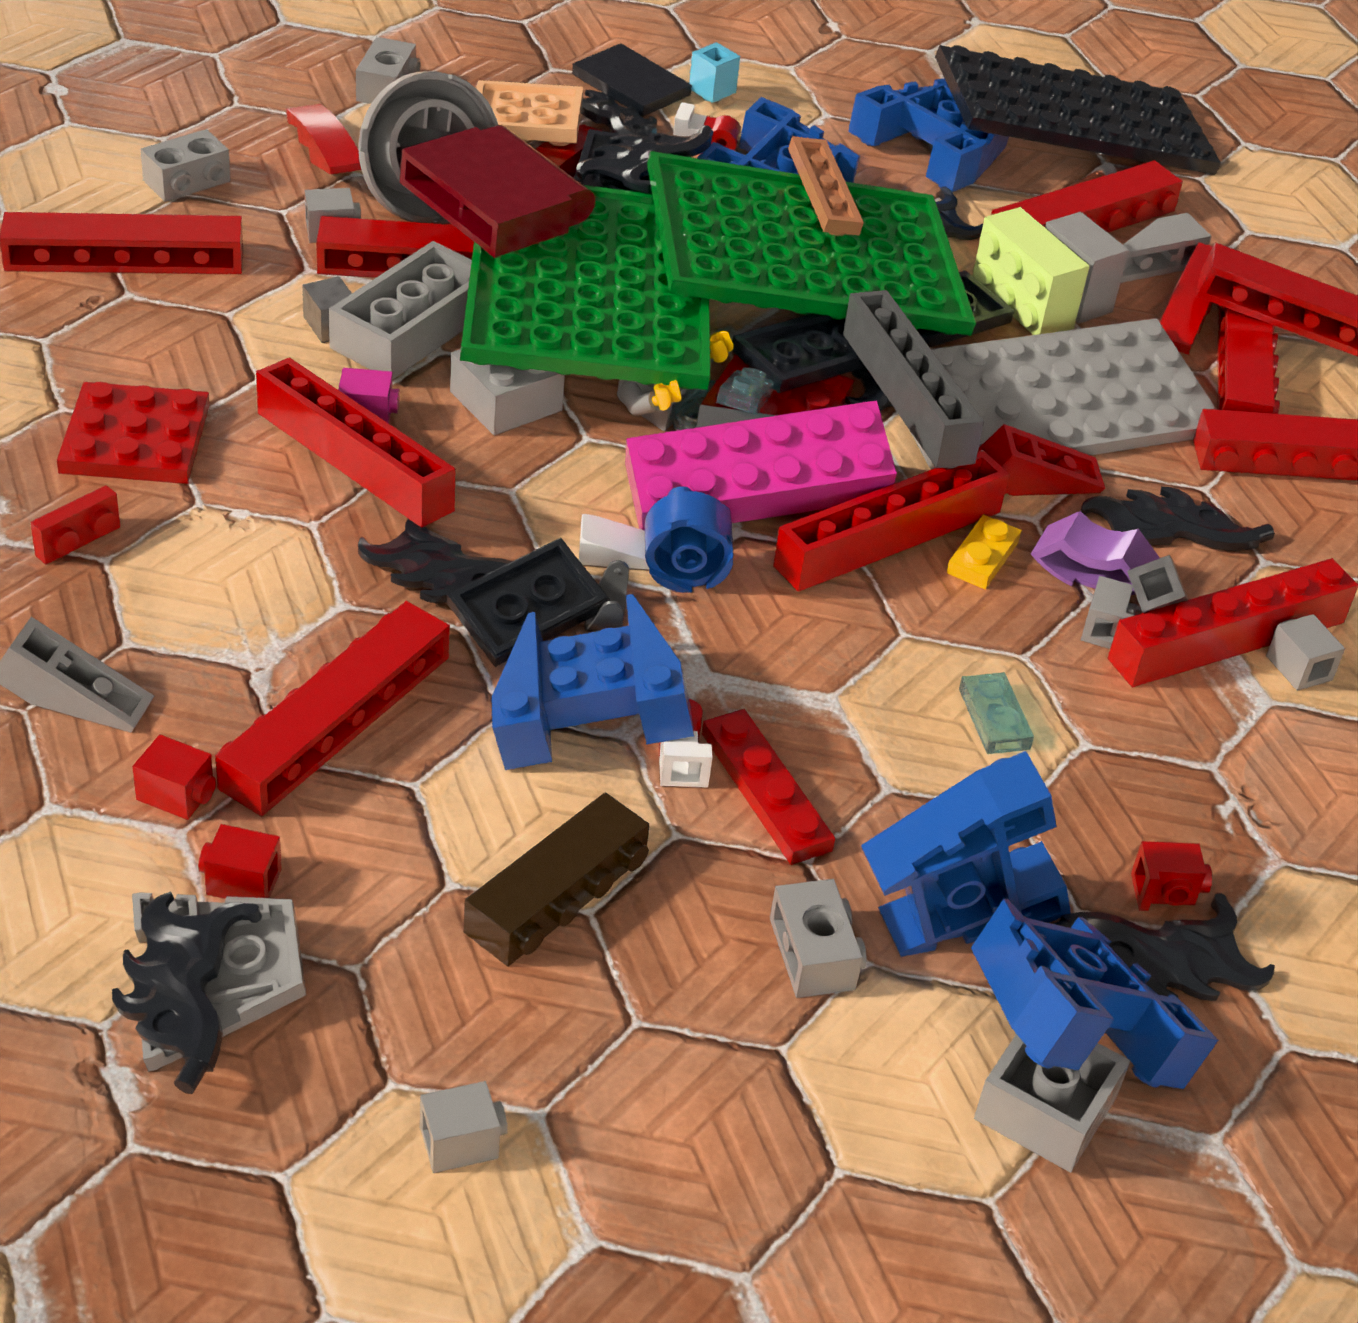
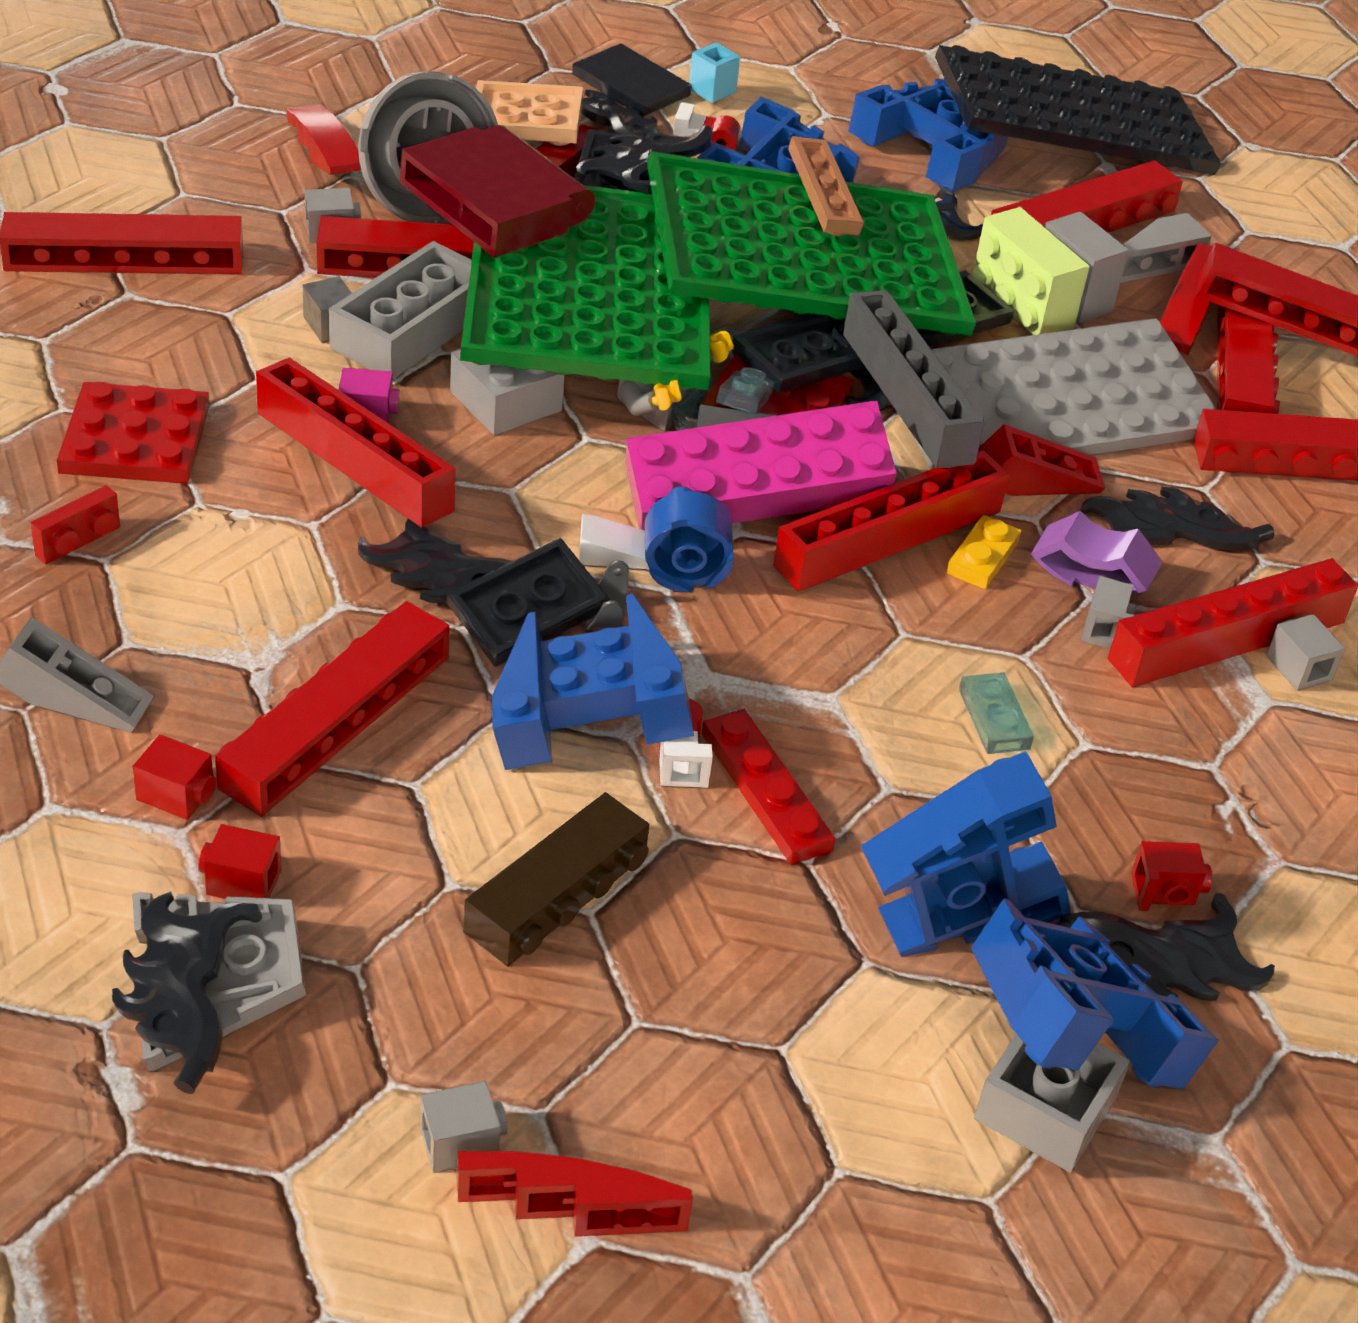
light grey brick [140,129,231,202] -> none
light grey brick [356,37,421,104] -> none
light grey brick [770,879,867,998] -> none
flat silver brick [1127,555,1188,613] -> none
none -> red slope [457,1151,693,1237]

